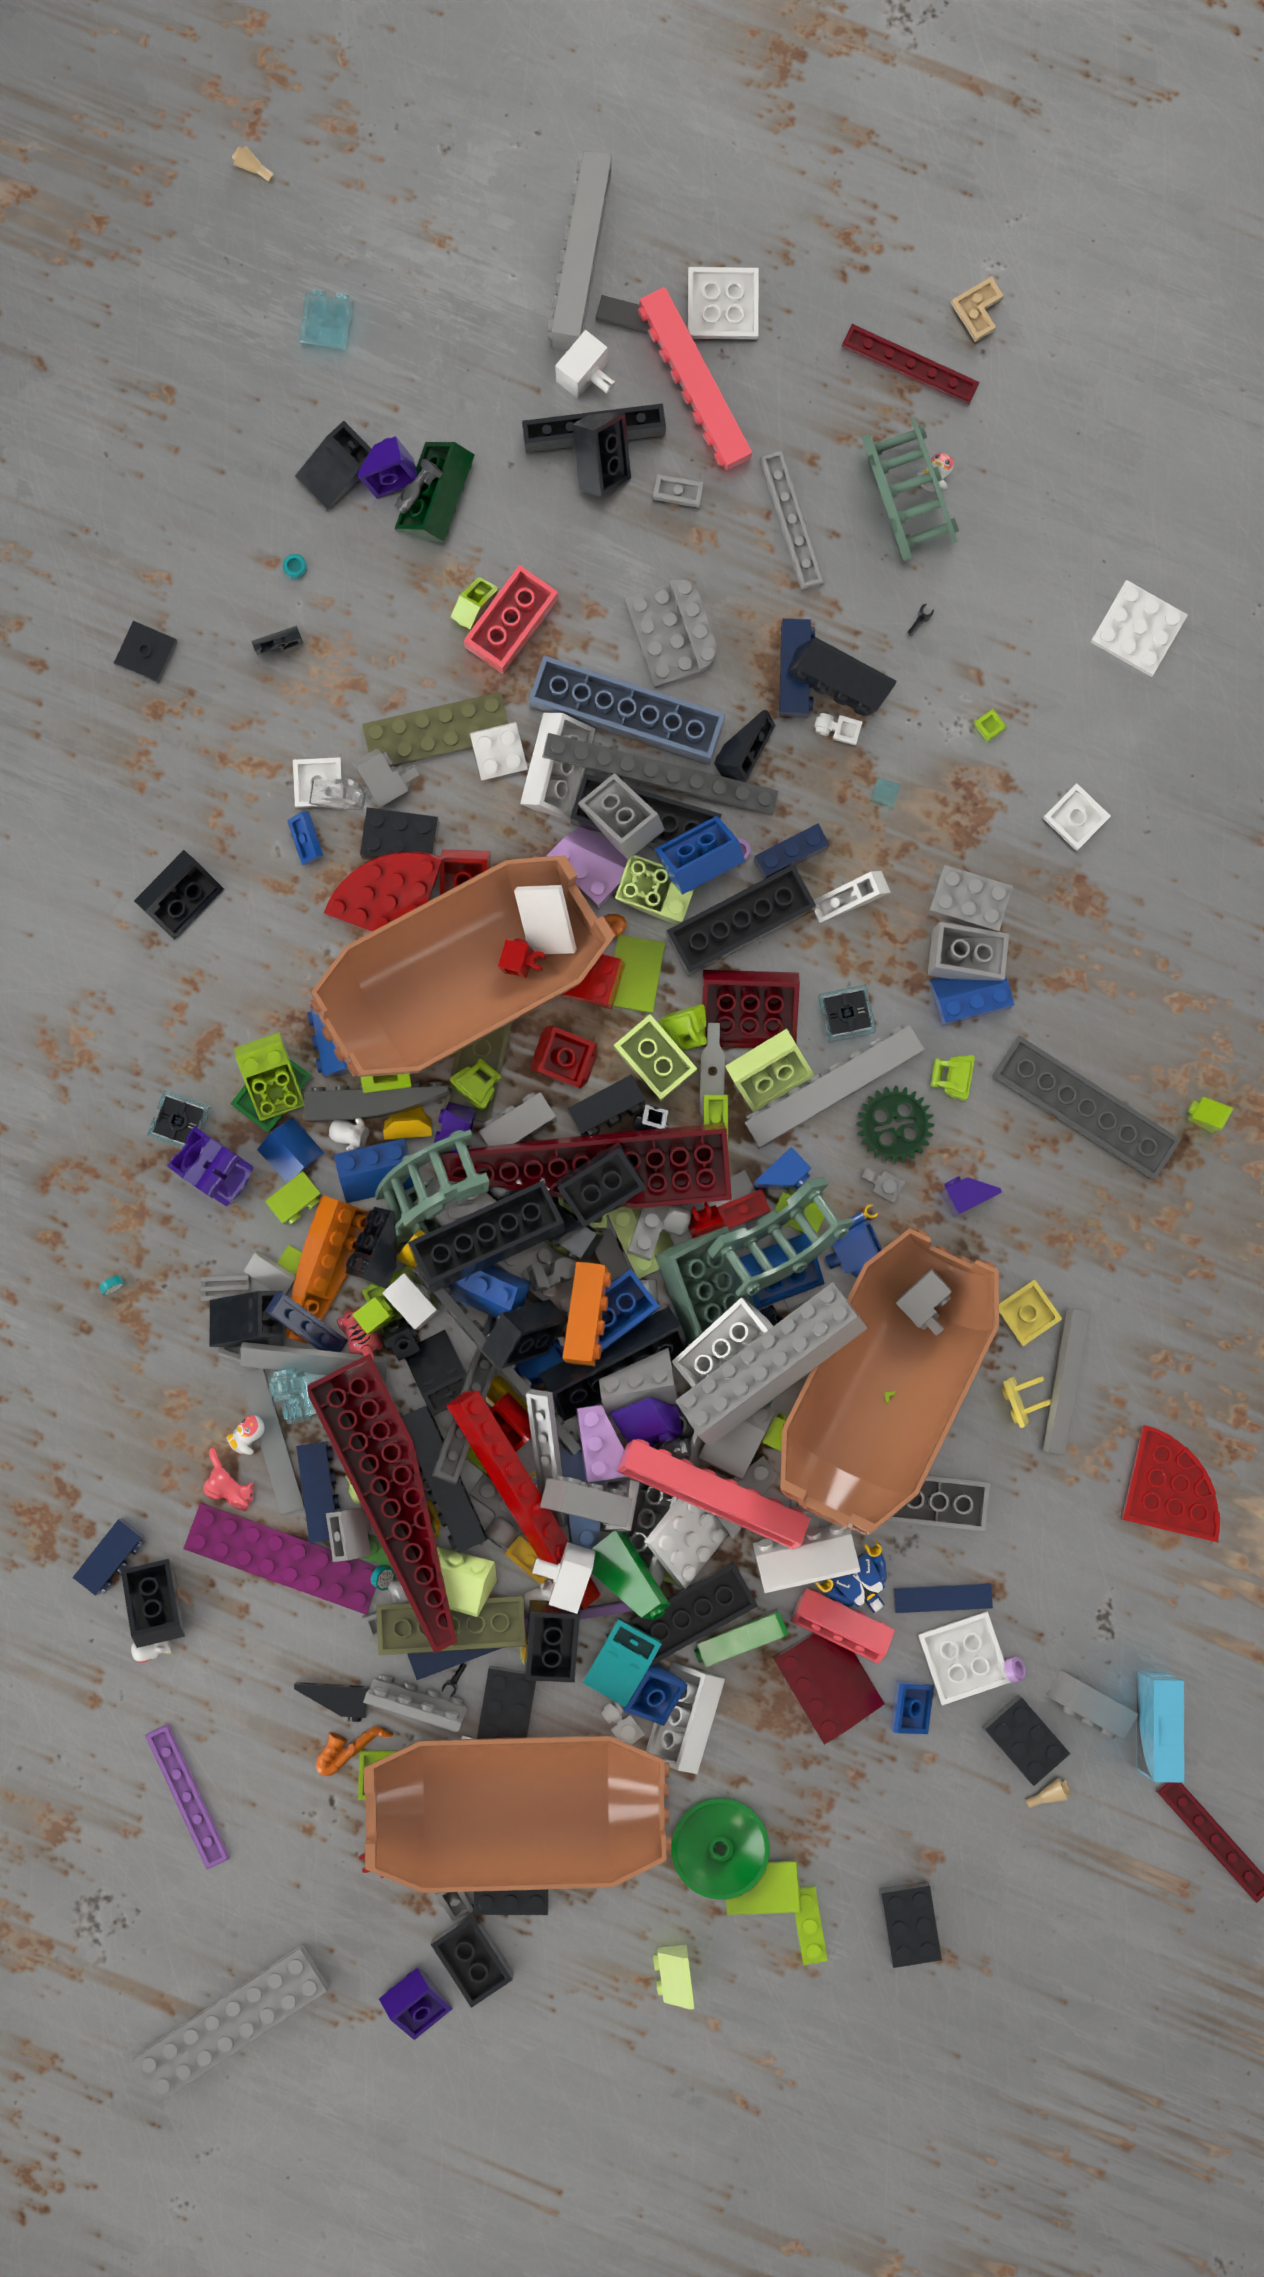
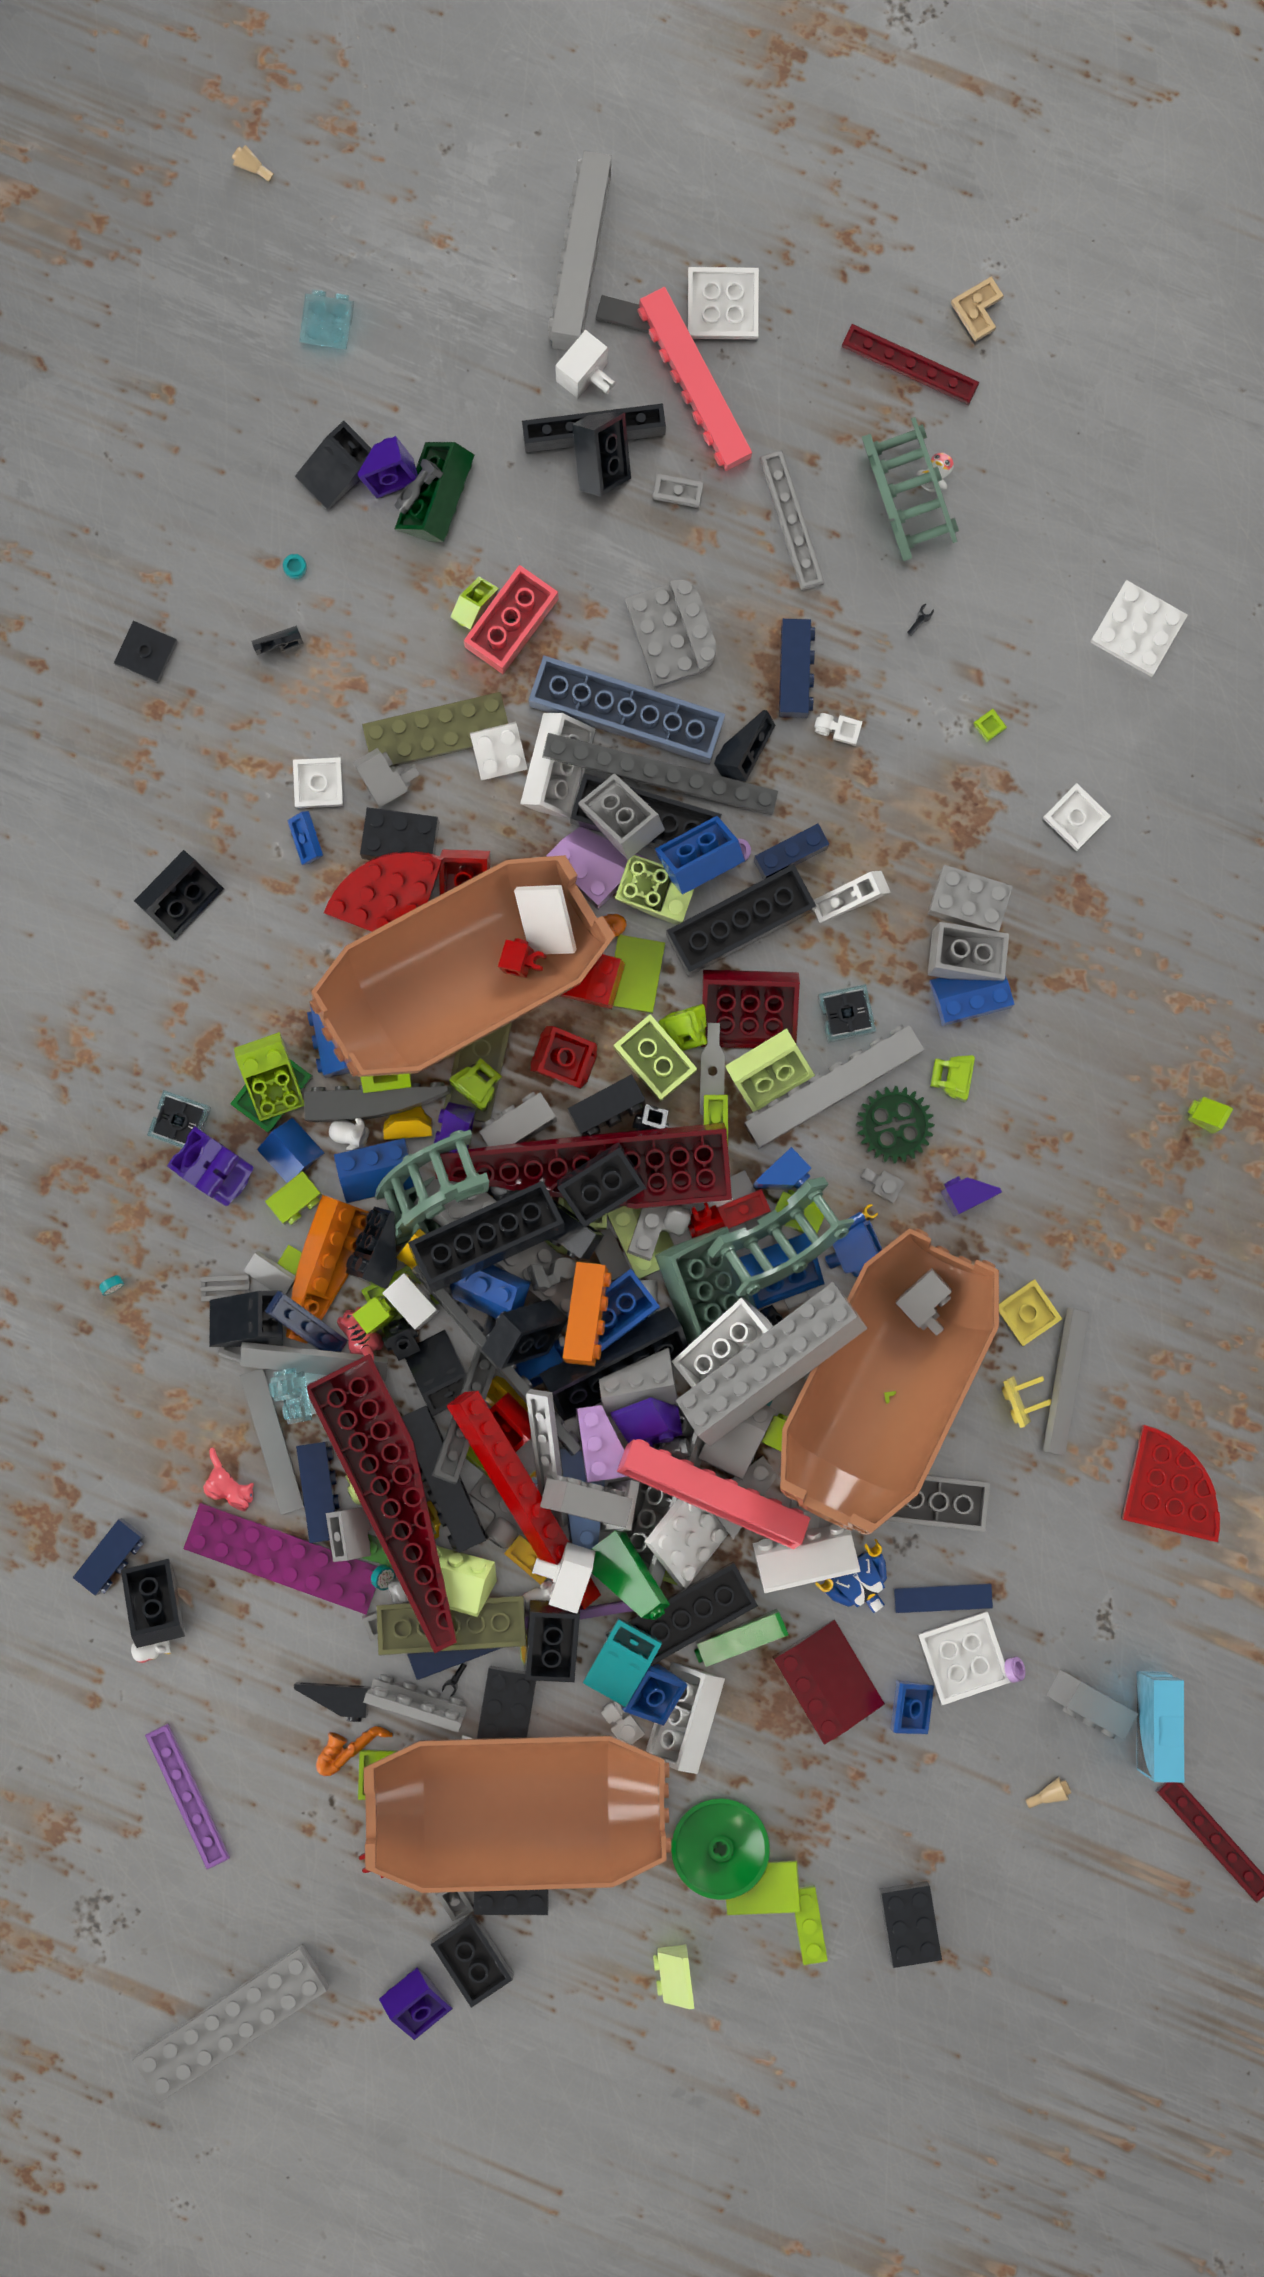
animal [226,1415,265,1455] -> none
clear slope [309,779,367,810] -> none
black slope [787,637,897,716] -> none
coral brick [790,1588,895,1664] -> none
clear light blue tile [870,777,901,808] -> none
black brick [982,1695,1071,1786] -> none
dark grey plate [993,1035,1181,1180] -> none

